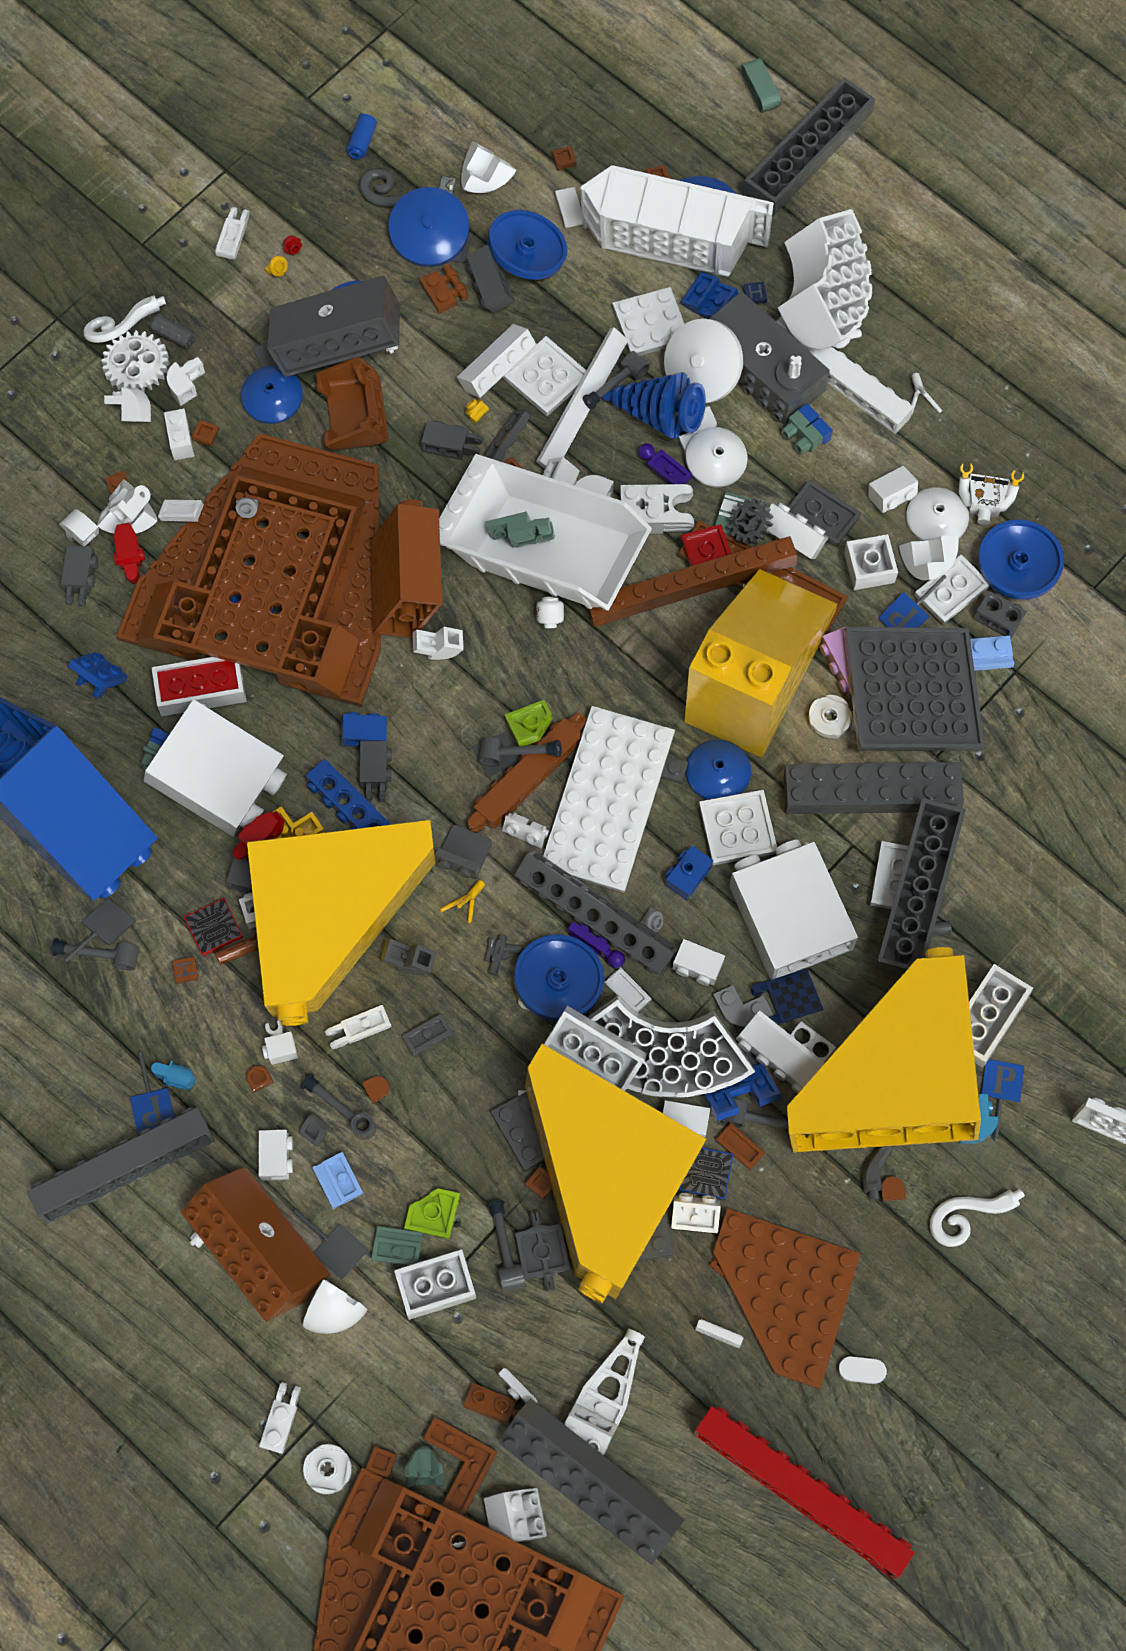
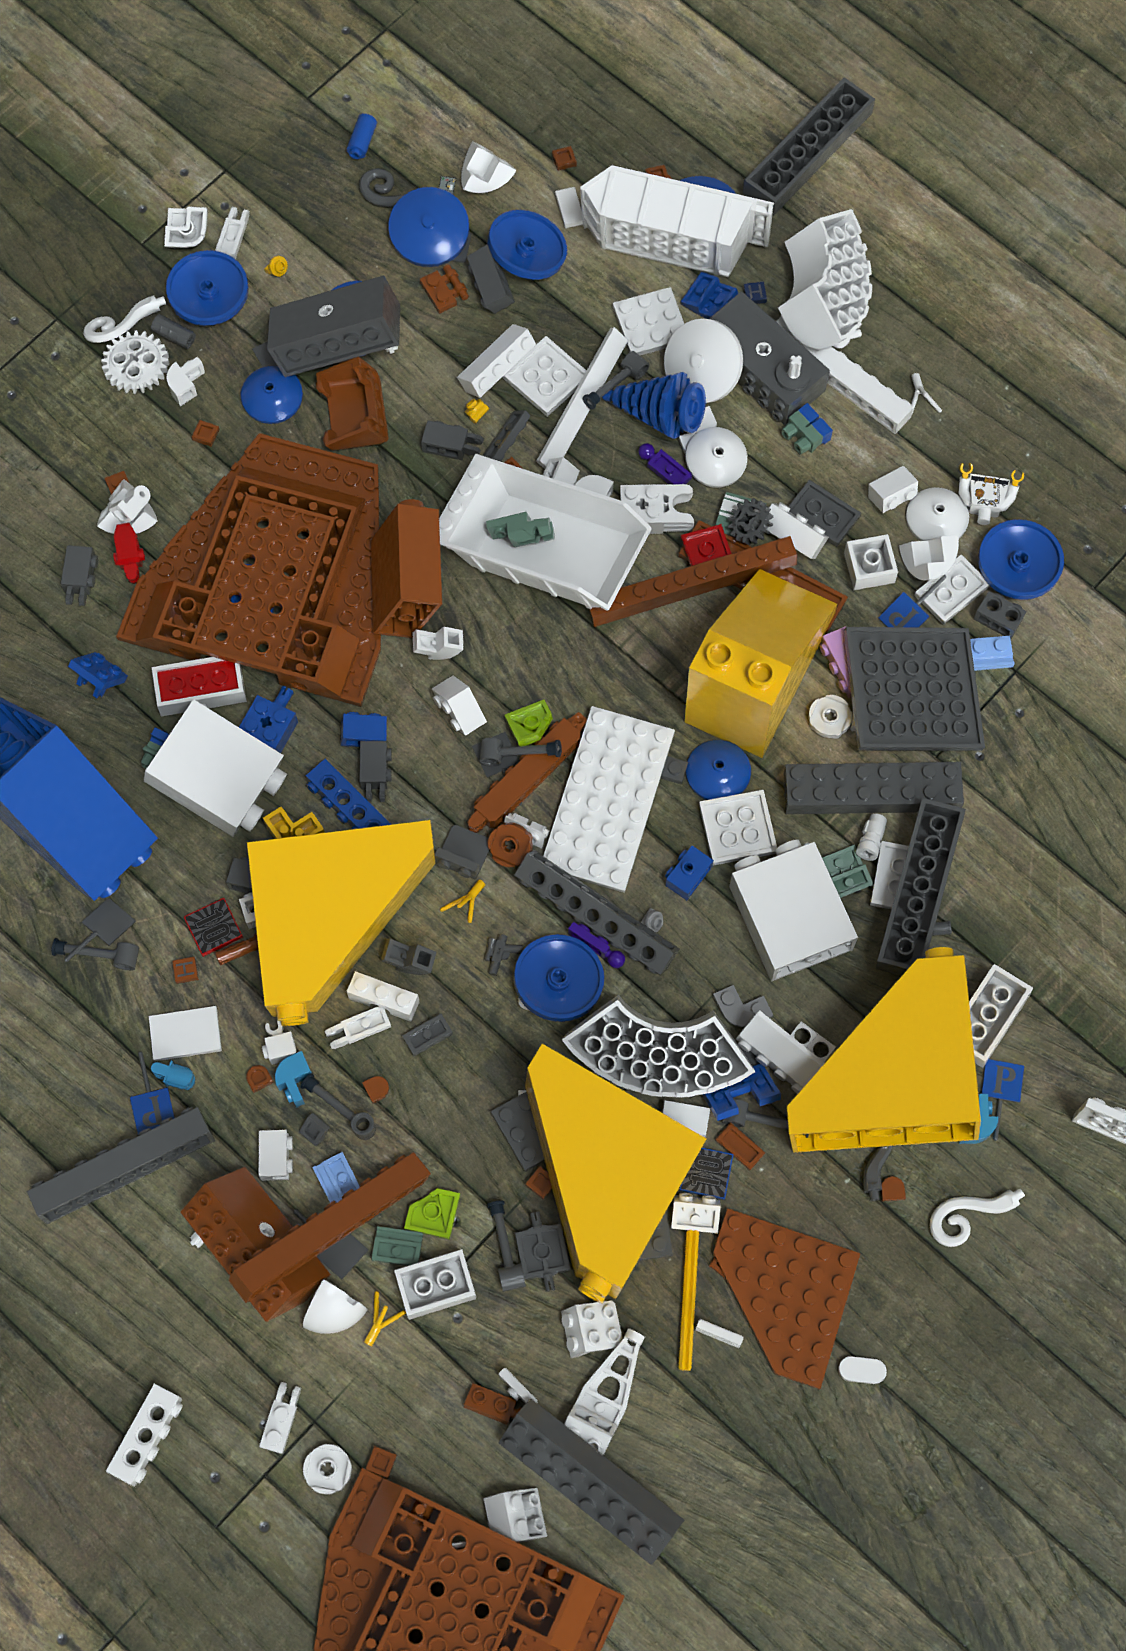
white brick [59,509,99,547] -> none
white brick [104,387,151,422] -> none
white tile [158,500,204,522] -> none
white brick [164,409,195,460] -> none
red hinge [233,811,285,860] -> none
light grey plate [236,497,258,518] -> none
red plate [283,235,302,255] -> none
sand green brick [405,1446,445,1490] -> none
dark orange plate [423,1417,498,1516] -> none
white head [536,597,564,628] -> none
white brick [544,1006,646,1091] -> none
white tile [604,967,651,1013] -> none
white brick [673,939,725,986] -> none
red brick [693,1406,915,1579] -> none
sand green beam [740,58,781,112] -> none
dark blue flag [751,969,823,1025] -> none
none -> white brick [106,1384,183,1487]
none -> white tile [149,1006,222,1061]
none -> white brick [165,207,208,248]
none -> blue dish [166,250,249,326]
none -> dark orange brick [228,1152,431,1303]
none -> blue brick [239,686,298,753]
none -> dark azure brick [275,1051,311,1108]
none -> white arch [347,971,420,1022]
none -> yellow plant [364,1291,406,1346]
none -> white brick [432,675,487,736]
none -> dark orange plate [488,822,533,867]
none -> white bracket [561,1301,623,1358]
none -> yellow axle [678,1230,699,1371]
none -> sand green slope [822,845,874,898]
none -> white axle [856,814,887,861]

